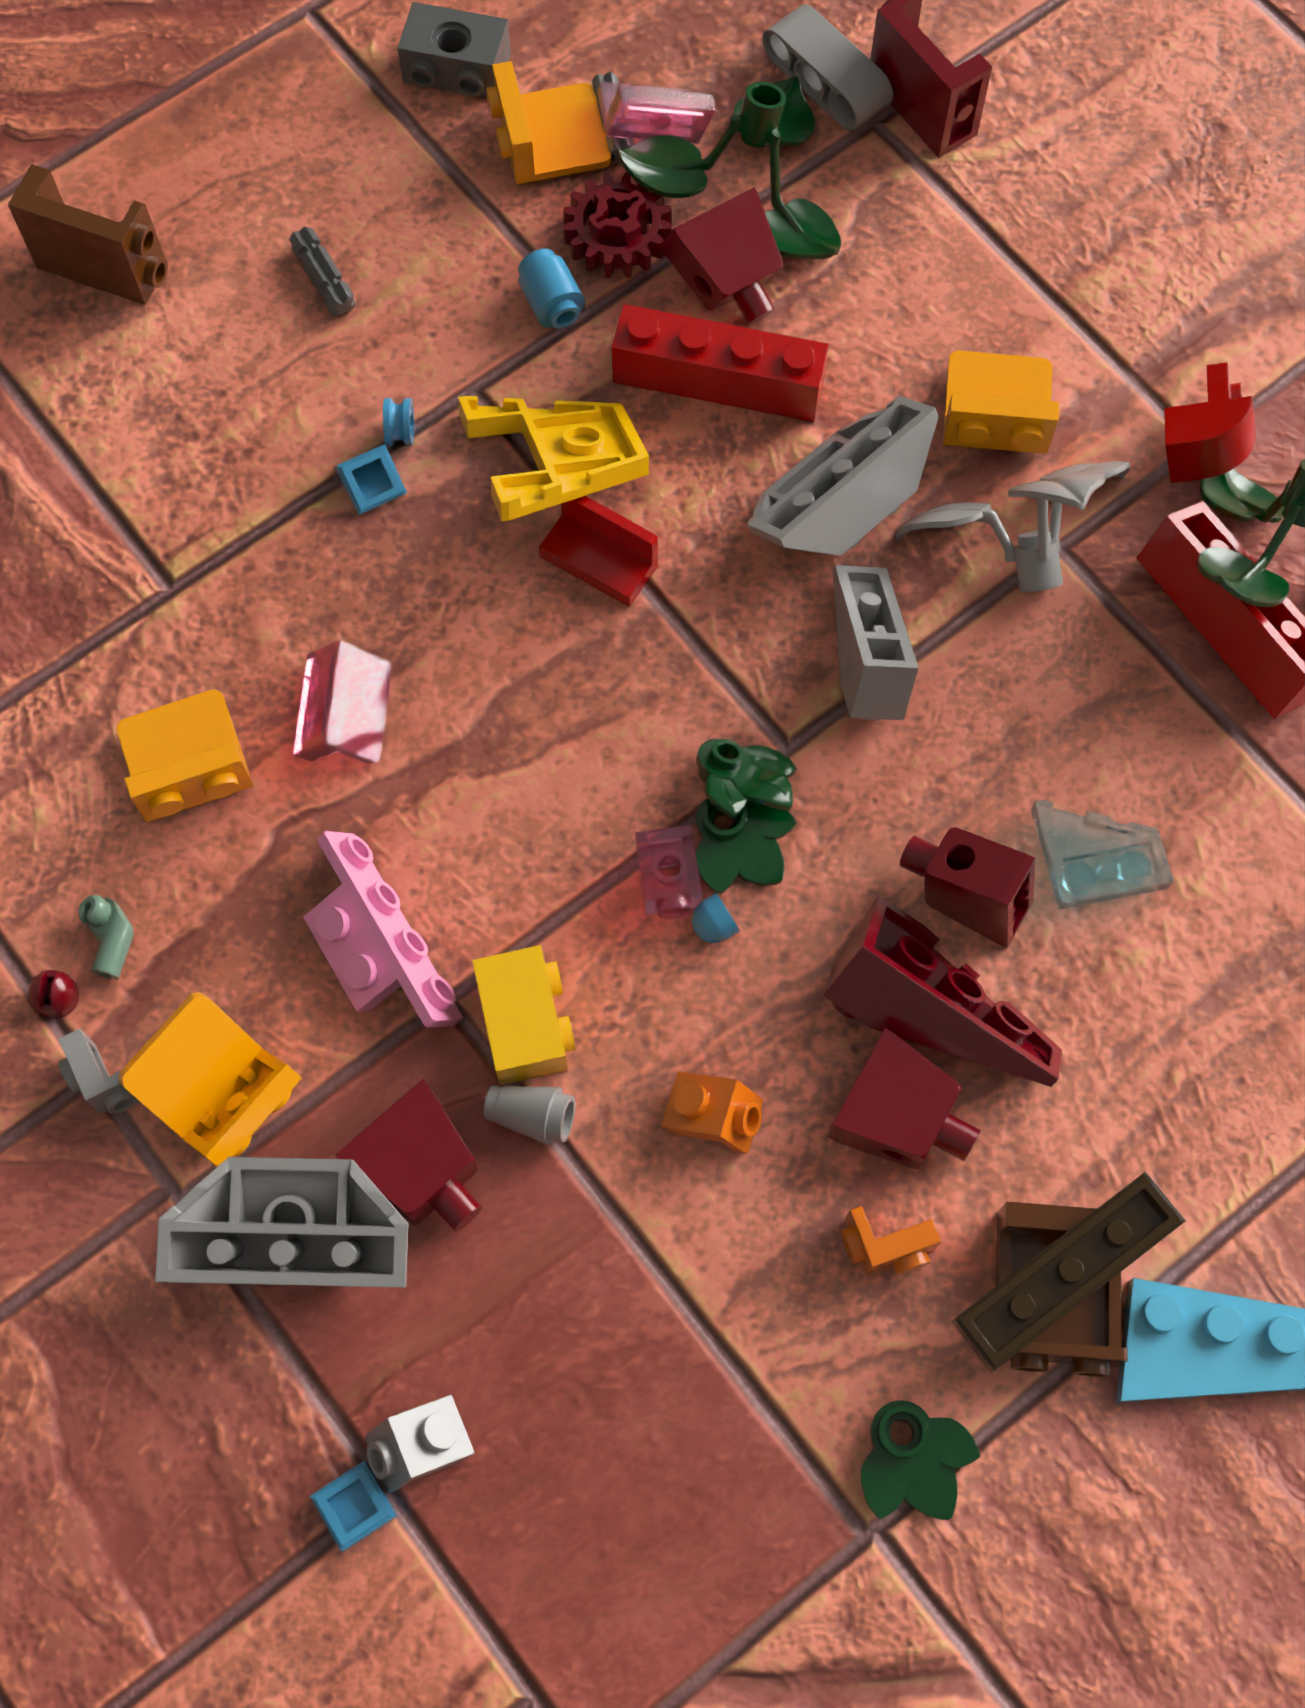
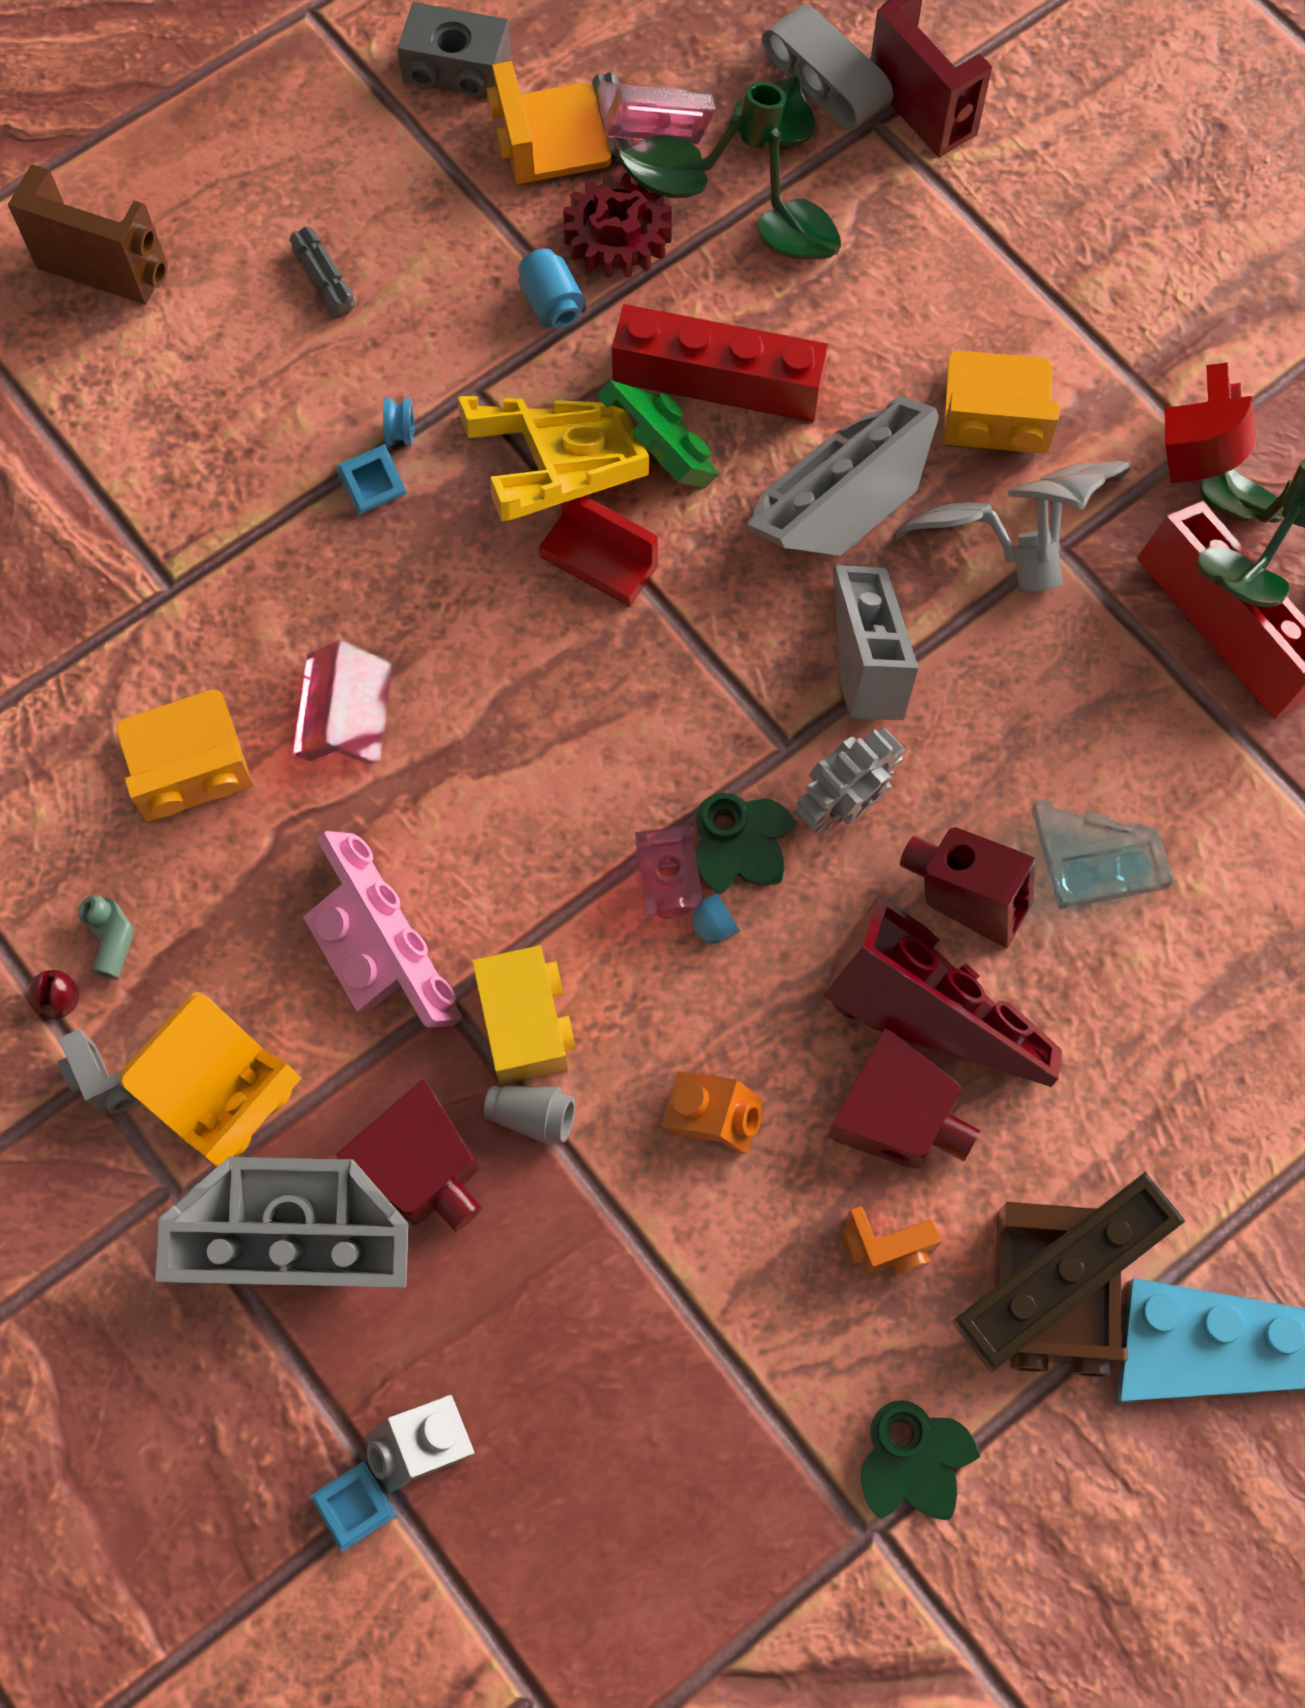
dark red torso [659,187,783,325] -> none
dark green plate [696,739,797,818] -> none
none -> green wing [597,380,719,489]
none -> light grey gear [795,727,906,833]

